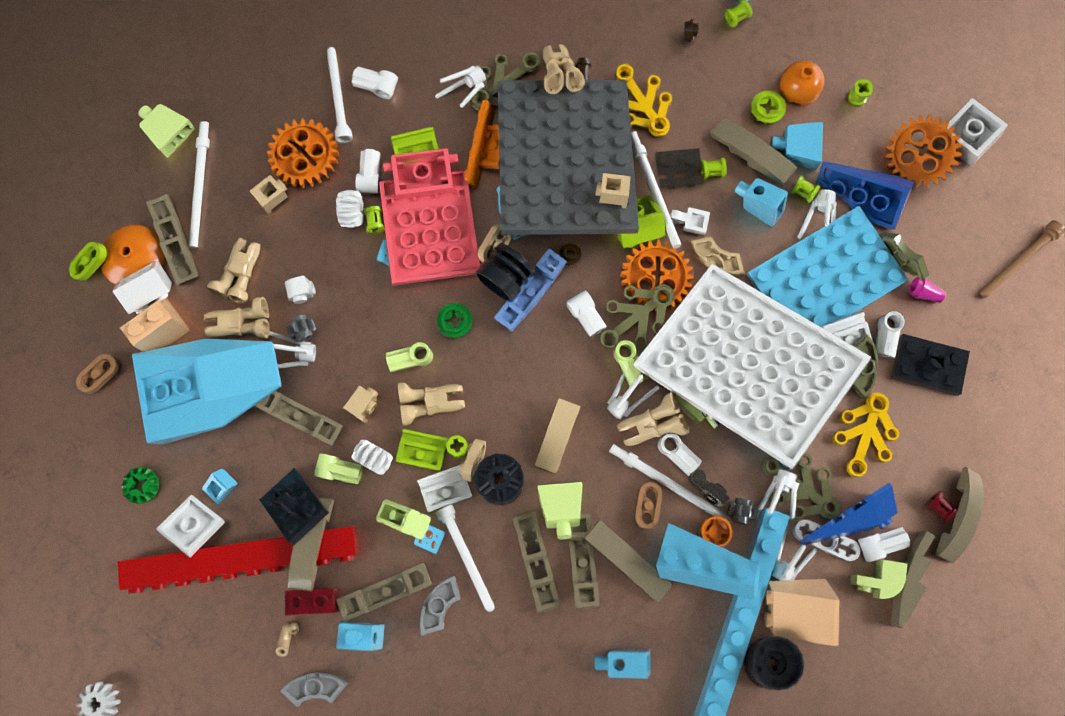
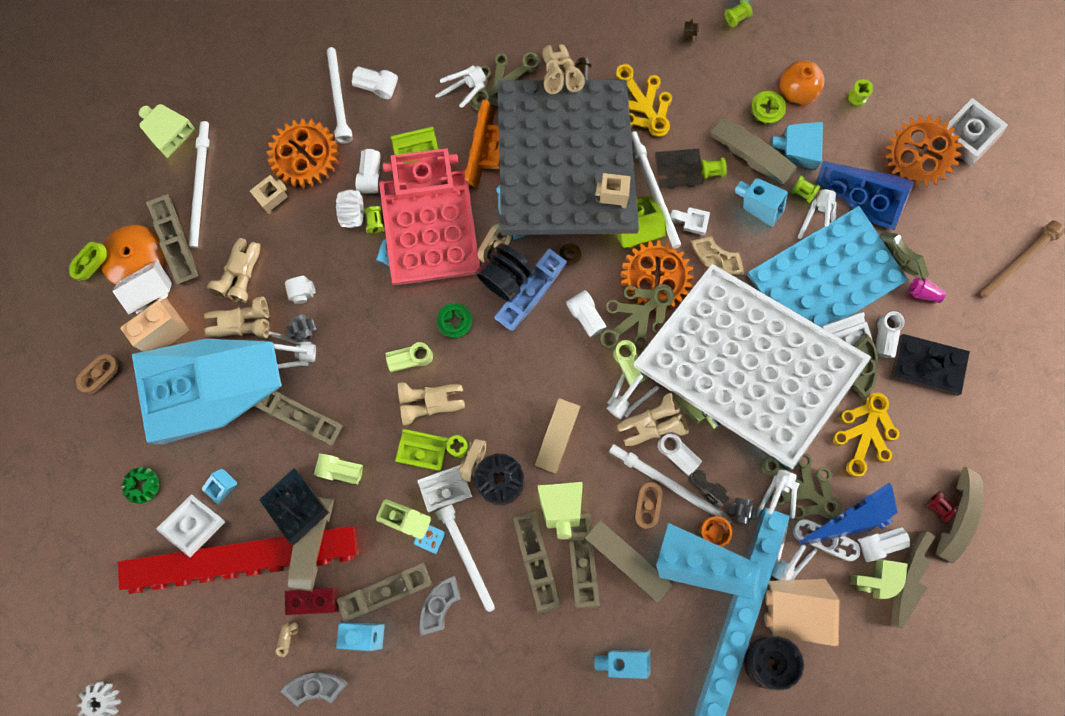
tan brick [343,385,379,424] -> none
white gear [351,440,393,475] -> none

